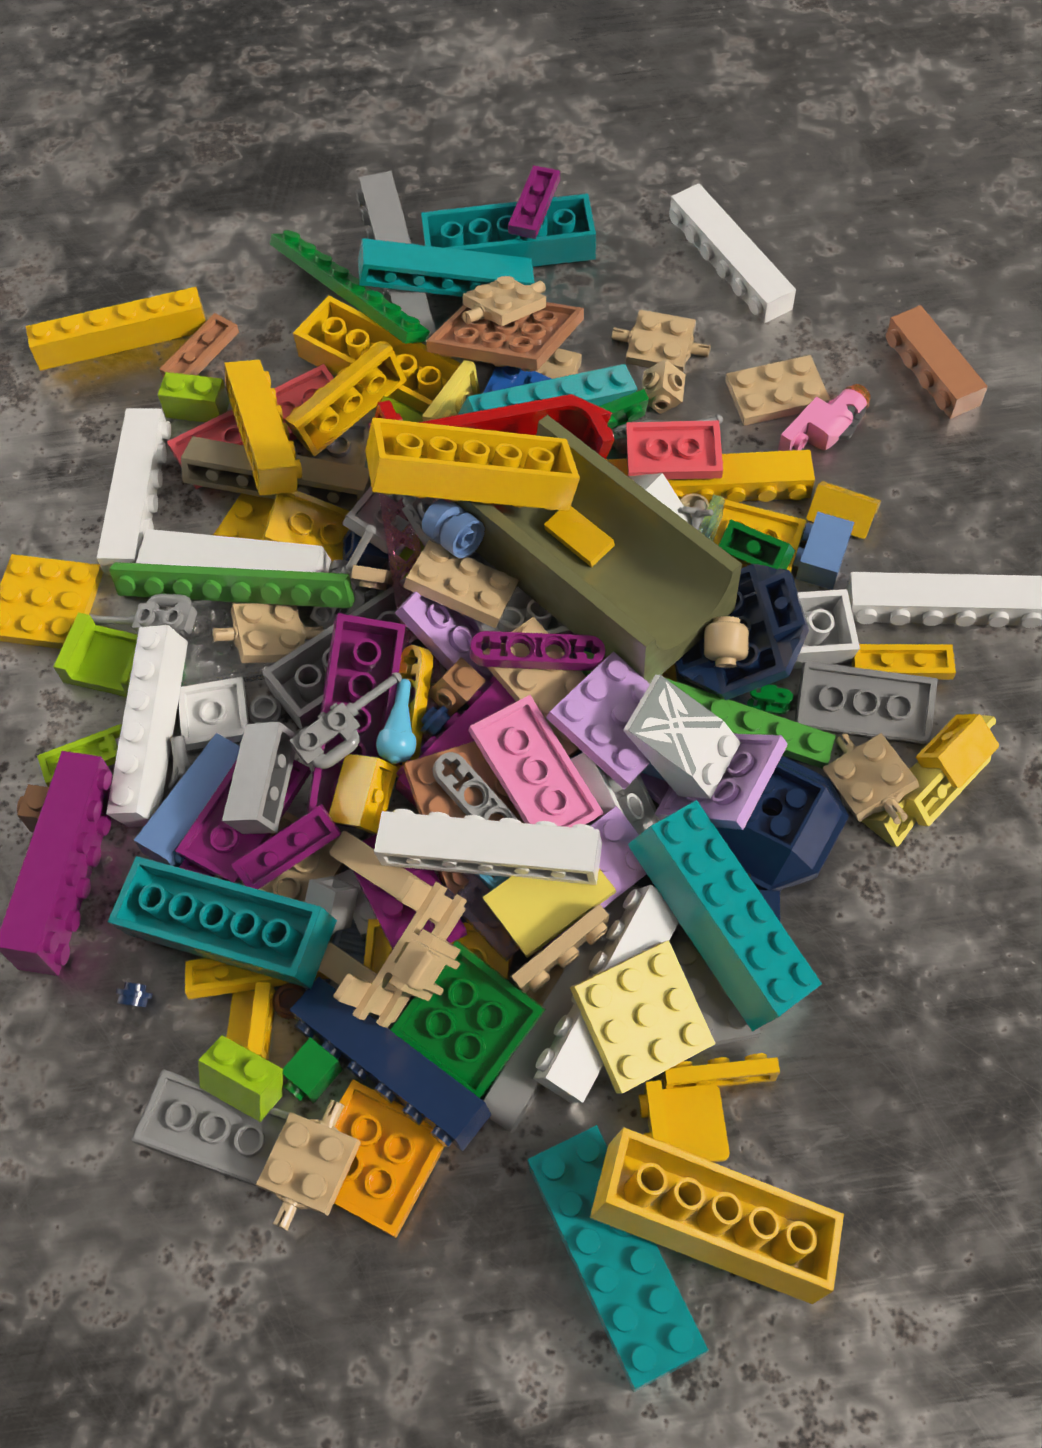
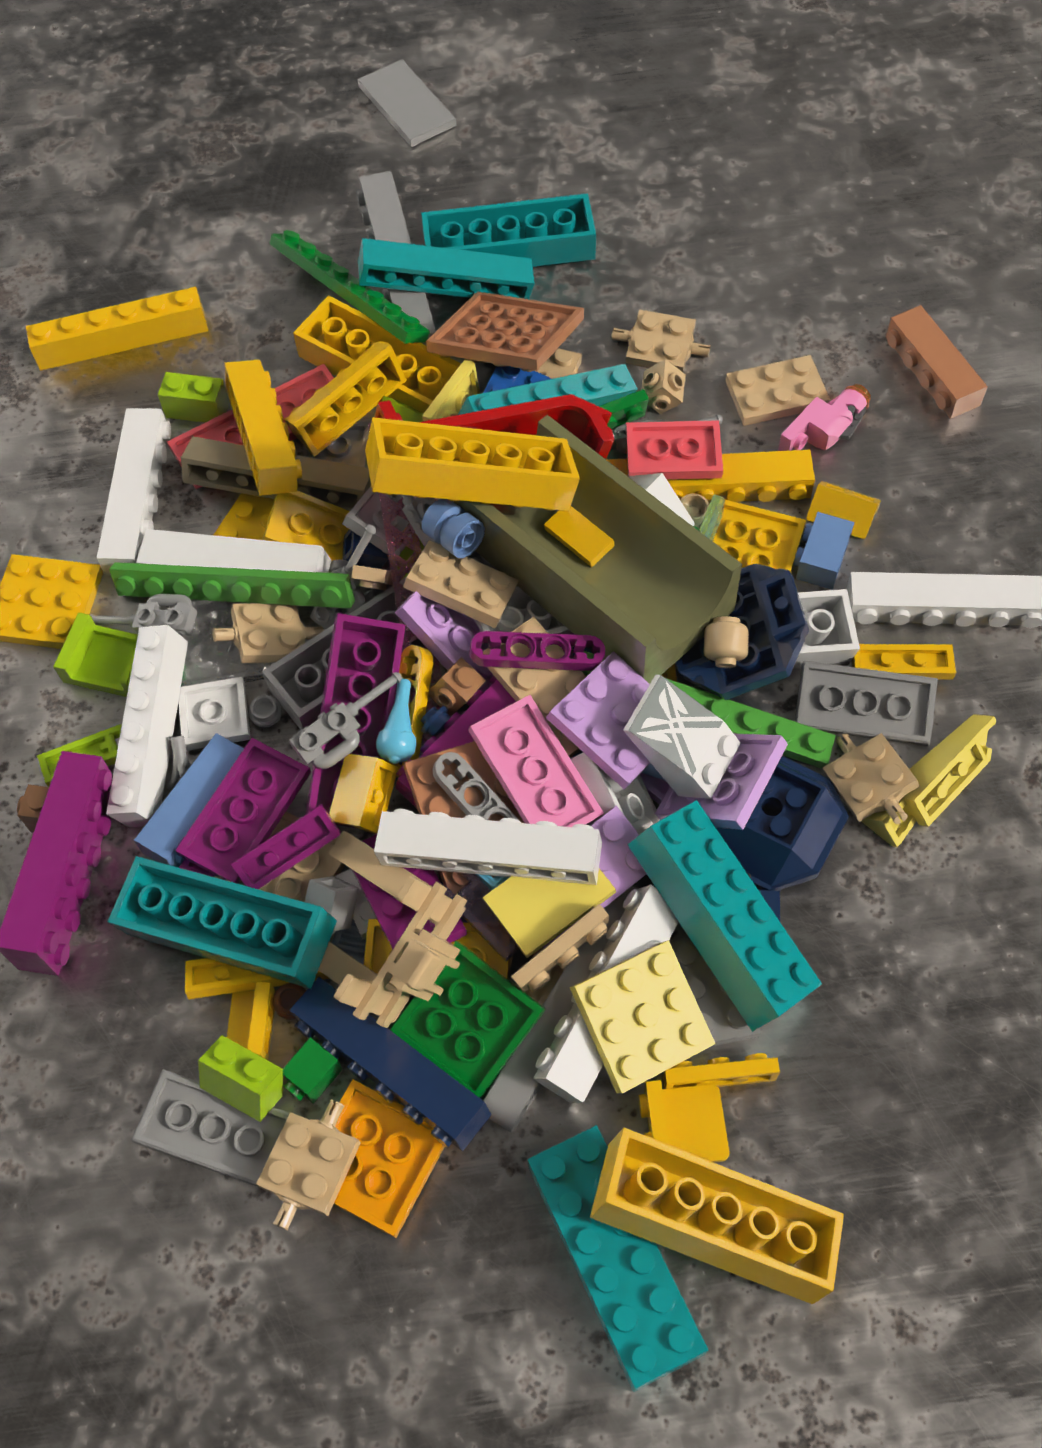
dark blue plate [115,982,153,1007] -> none
nougat plate [160,313,239,377] -> none
light grey brick [222,722,296,834] -> none
tan plate [462,276,546,326] -> none
magenta plate [508,165,560,239] -> none
white brick [669,183,796,323] -> none
light grey bar [682,500,713,530] -> none
green brick [718,520,795,569] -> none
green piece [747,684,793,714] -> none
yellow panel [915,714,999,788] -> none
none -> light grey tile [358,59,456,147]

